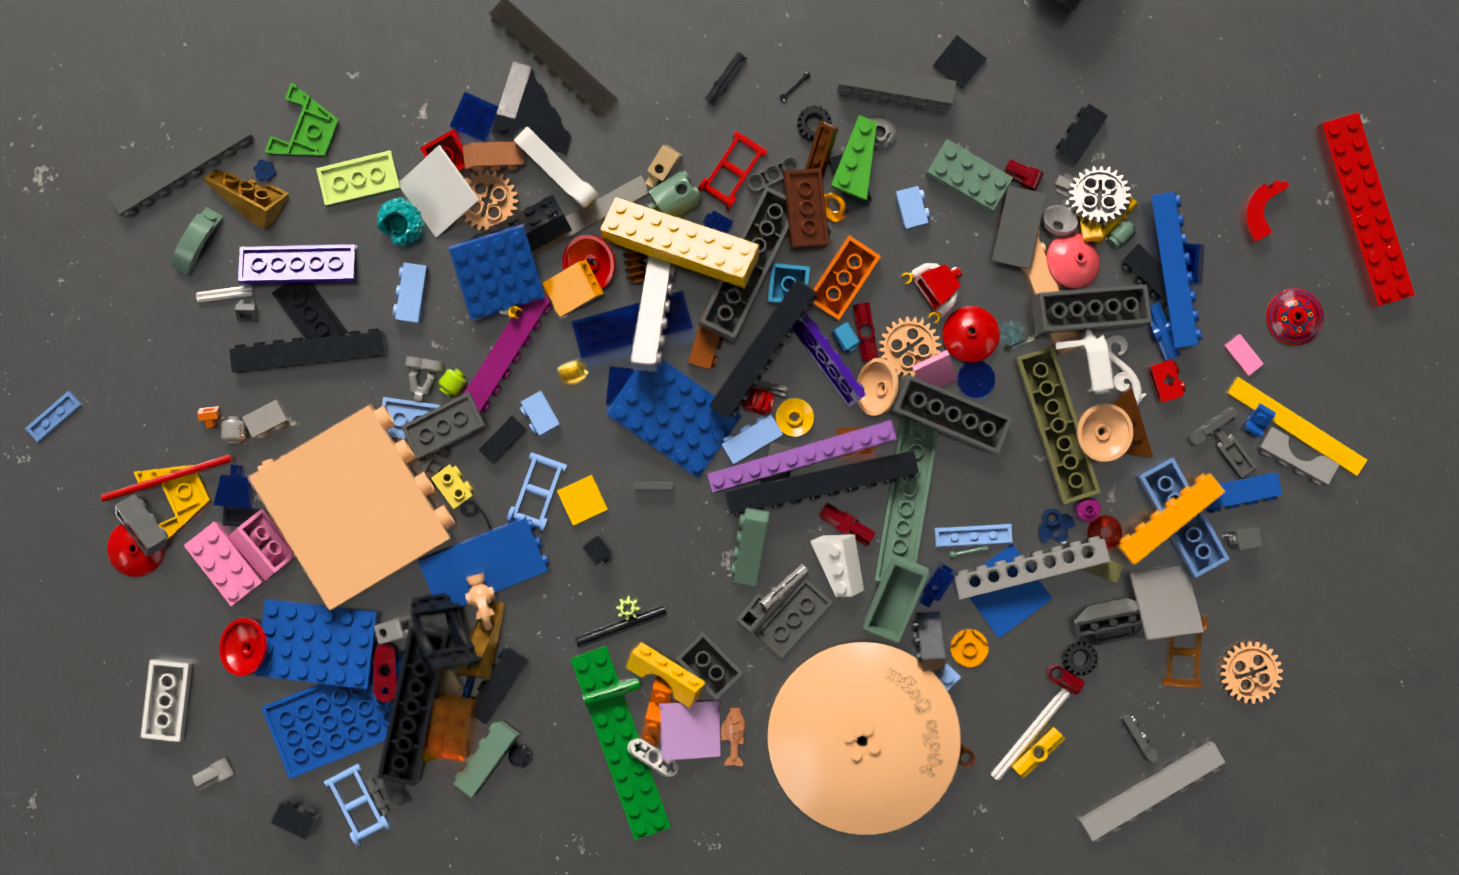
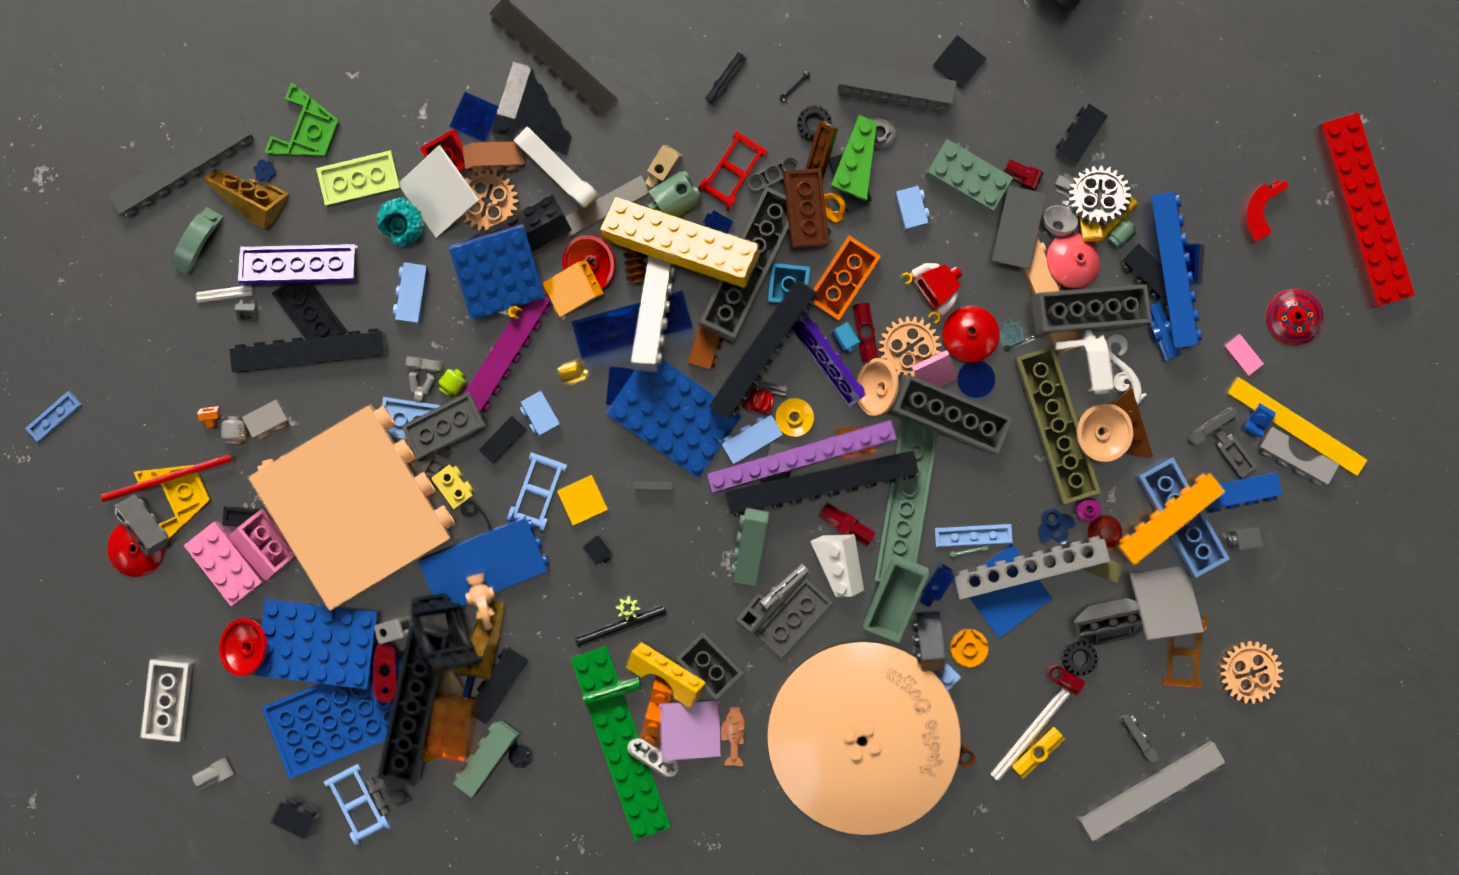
clear blue torso [214,464,253,508] -> none
red brick [1148,359,1186,403] -> none

